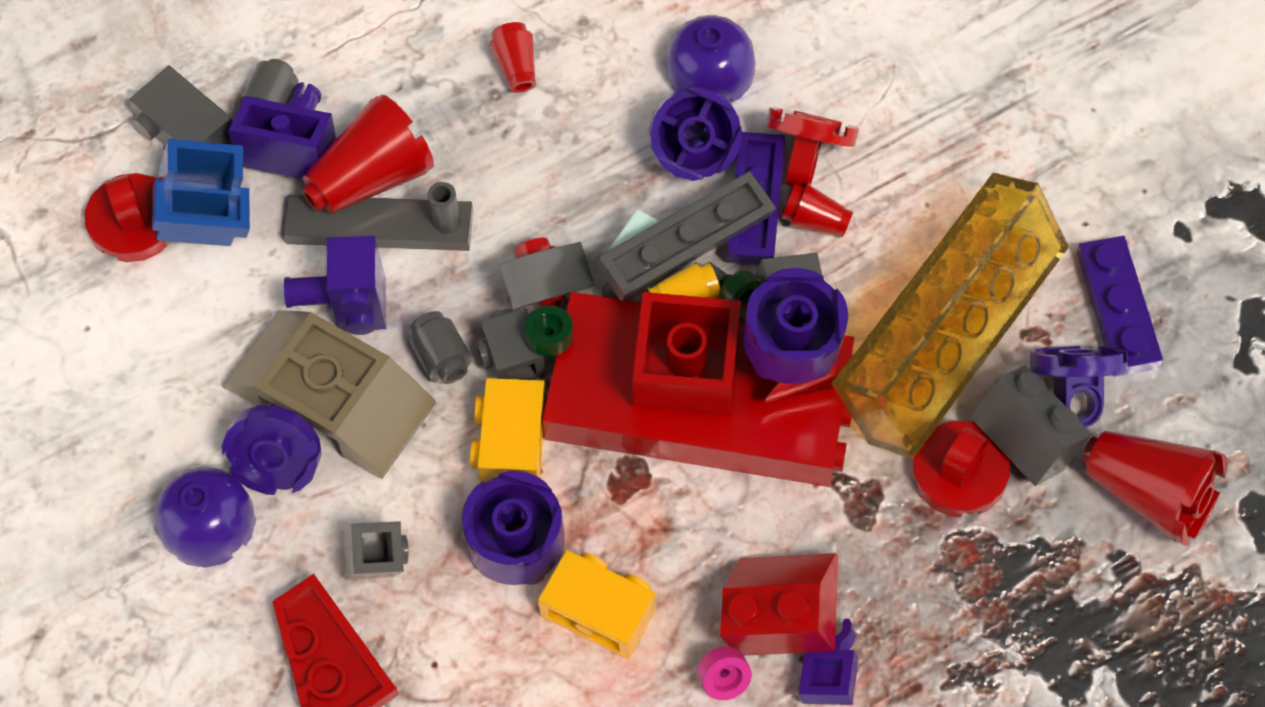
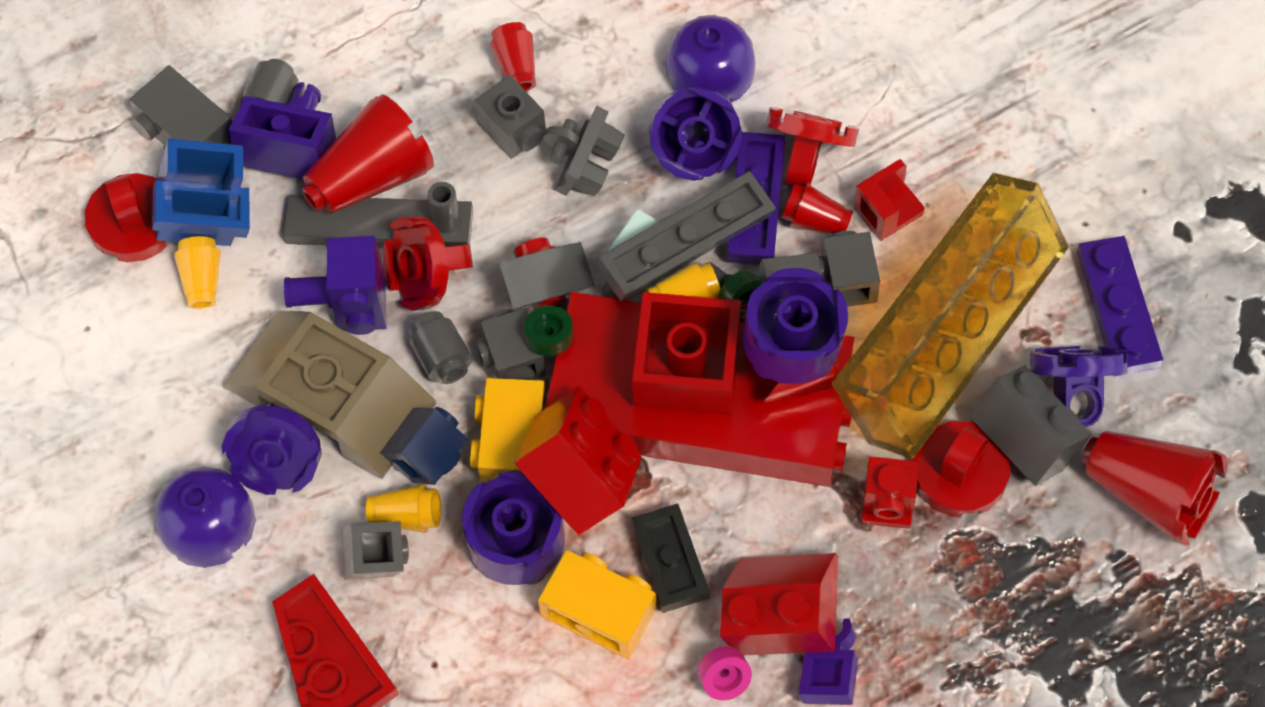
none -> yellow cone [174,236,221,309]
none -> yellow cone [366,484,441,533]
none -> dark blue brick [380,407,469,485]
none -> red tile [383,215,473,311]
none -> dark grey brick [474,75,546,159]
none -> red brick [514,386,642,536]
none -> dark grey hips [543,106,625,196]
none -> pearl dark grey plate [631,503,710,613]
none -> dark grey brick [818,231,880,307]
none -> red panel [854,159,925,241]
none -> red brick [861,456,919,529]

